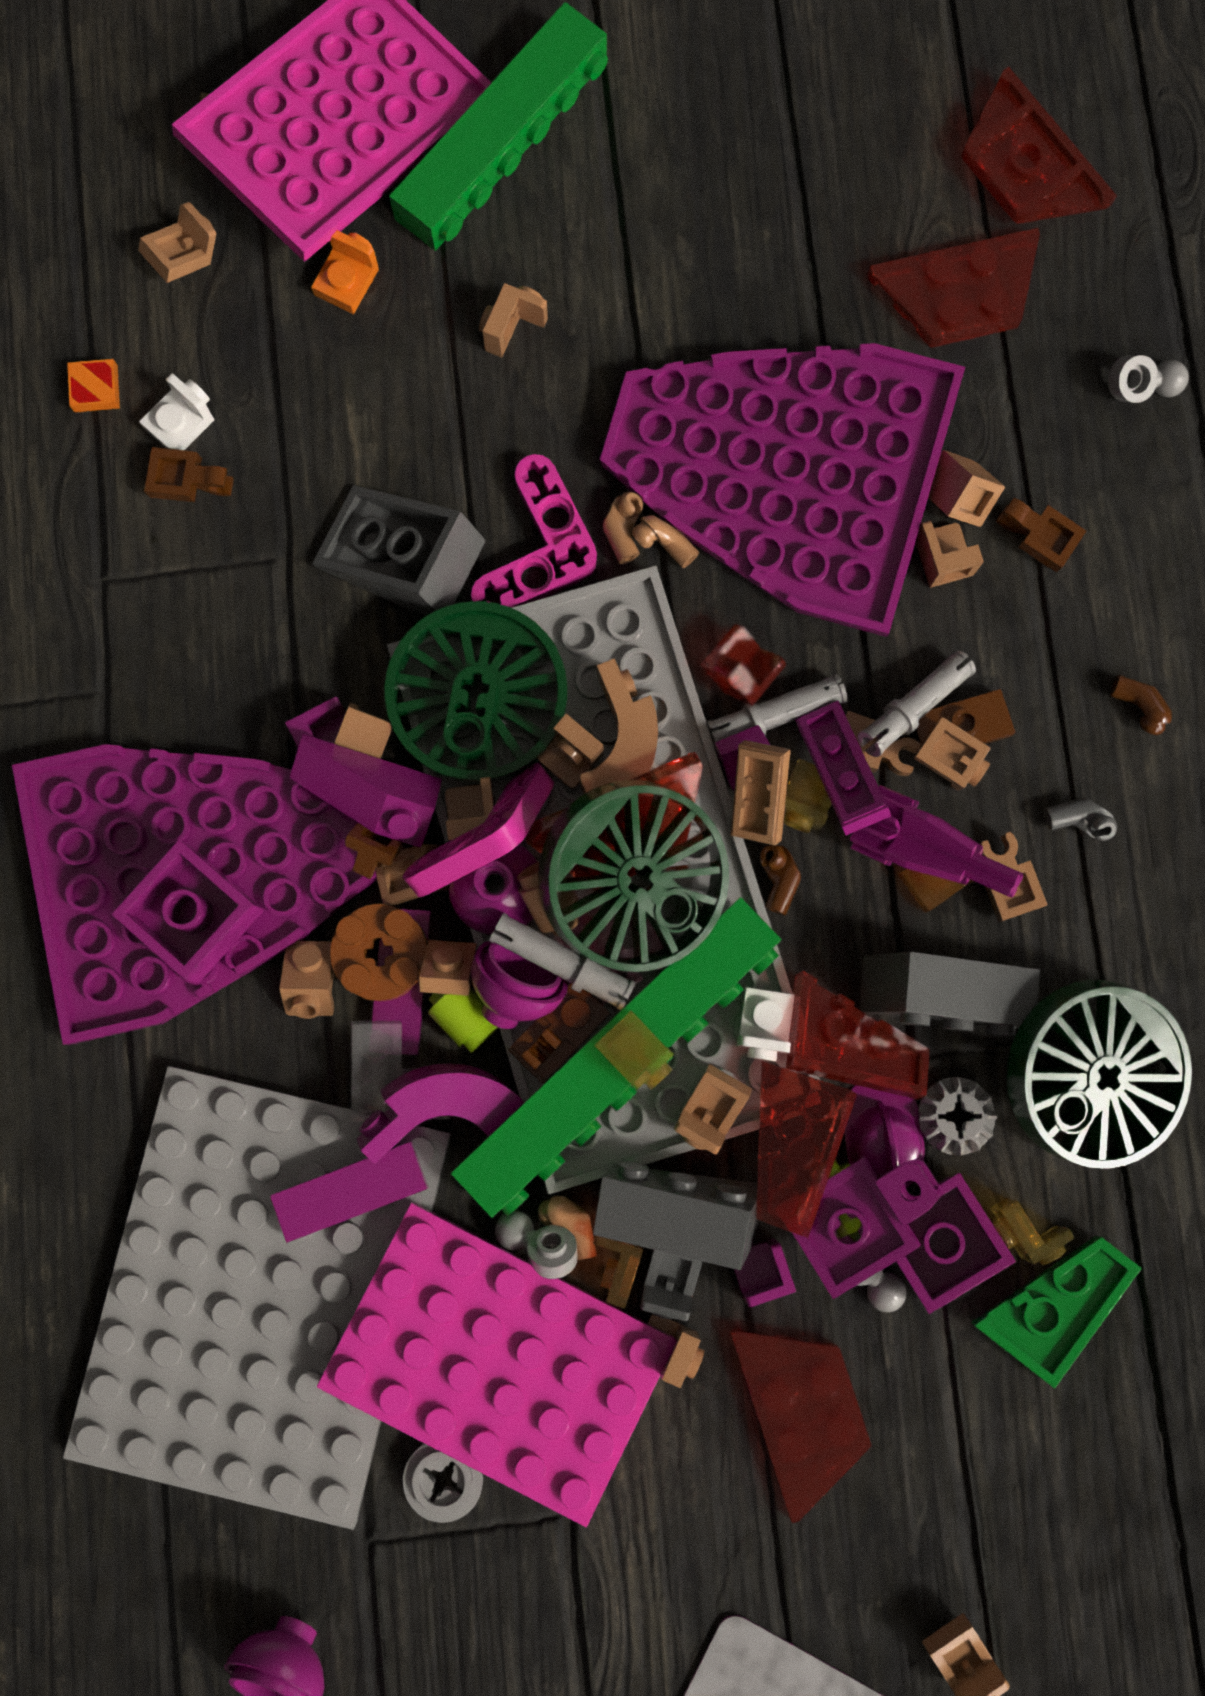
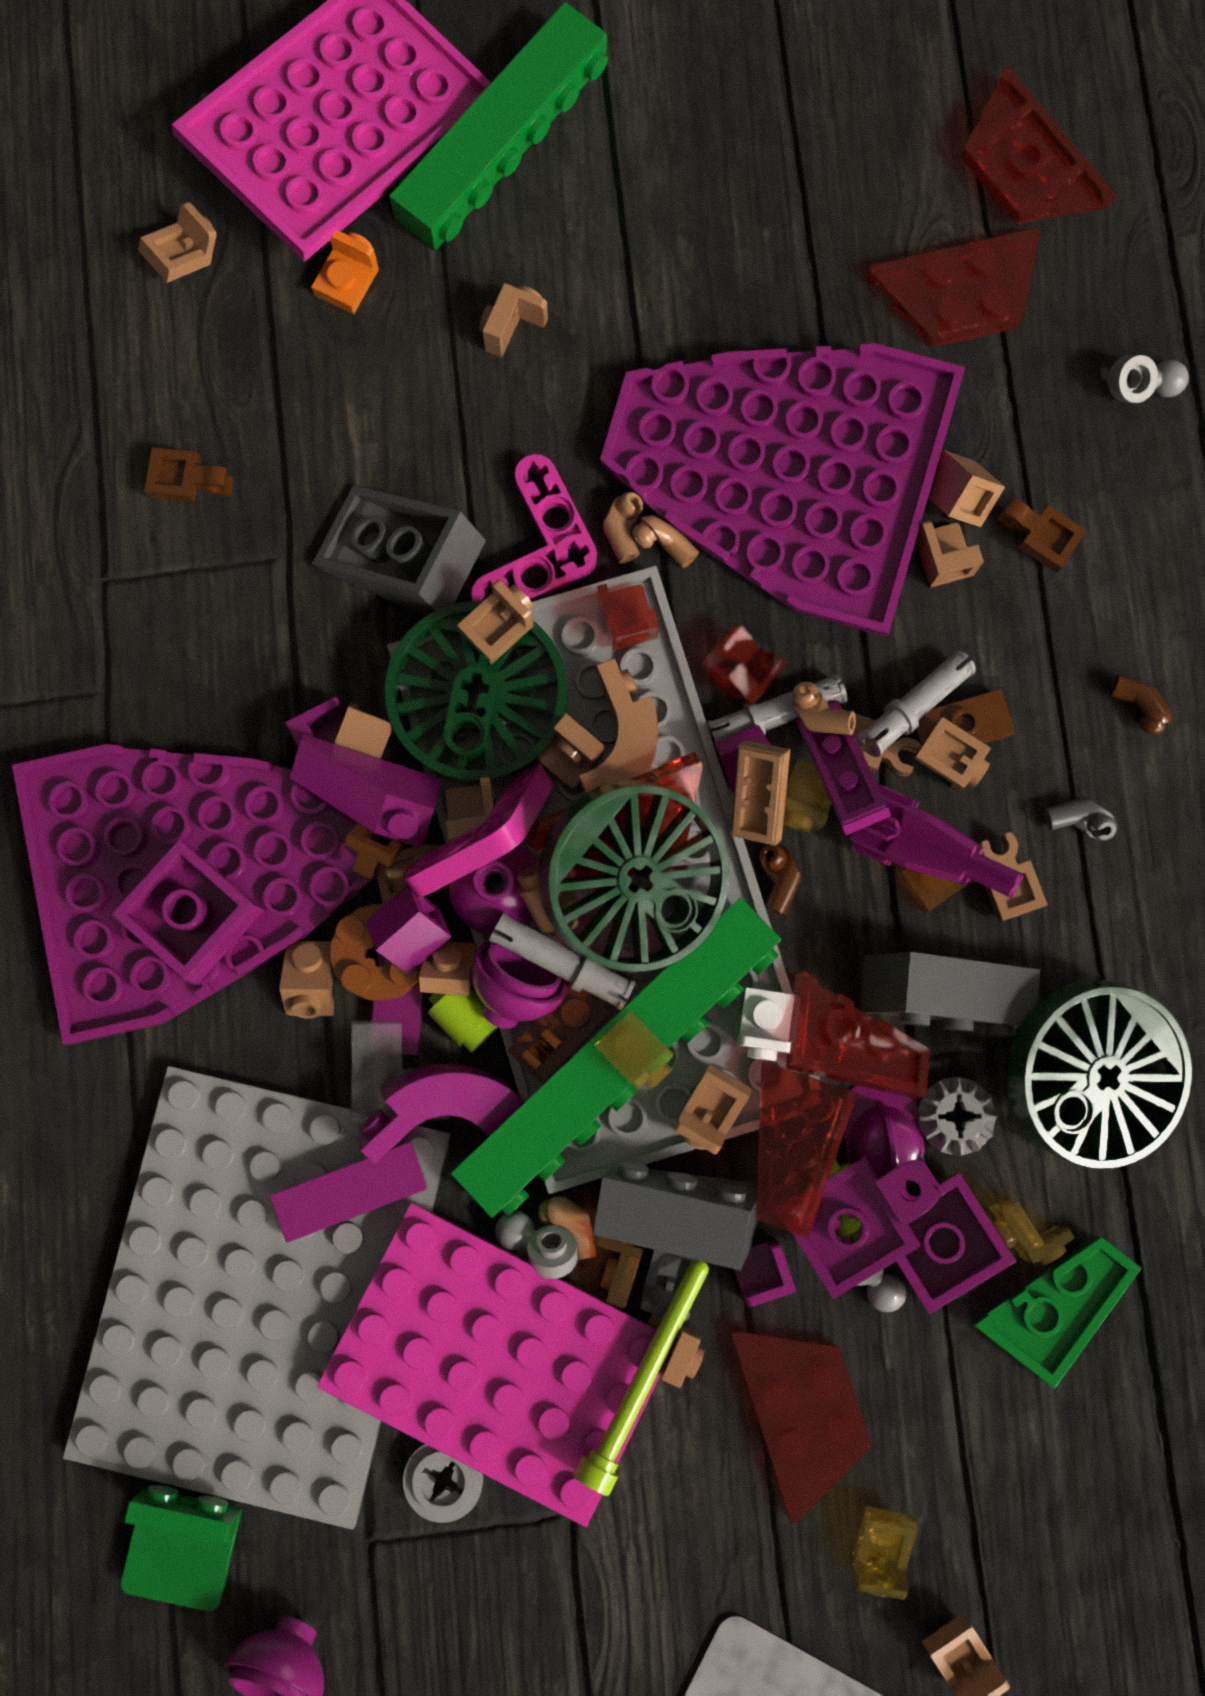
orange tile [68,359,120,412] -> none
white bracket [139,373,214,450] -> none
none -> green bracket [121,1485,243,1612]
none -> magenta panel [366,884,451,973]
none -> medium nougat bracket [457,579,534,665]
none -> lime piece [573,1260,708,1496]
none -> clear red panel [597,584,659,651]
none -> medium nougat arm [792,682,856,735]
none -> clear yellow bracket [853,1507,917,1600]

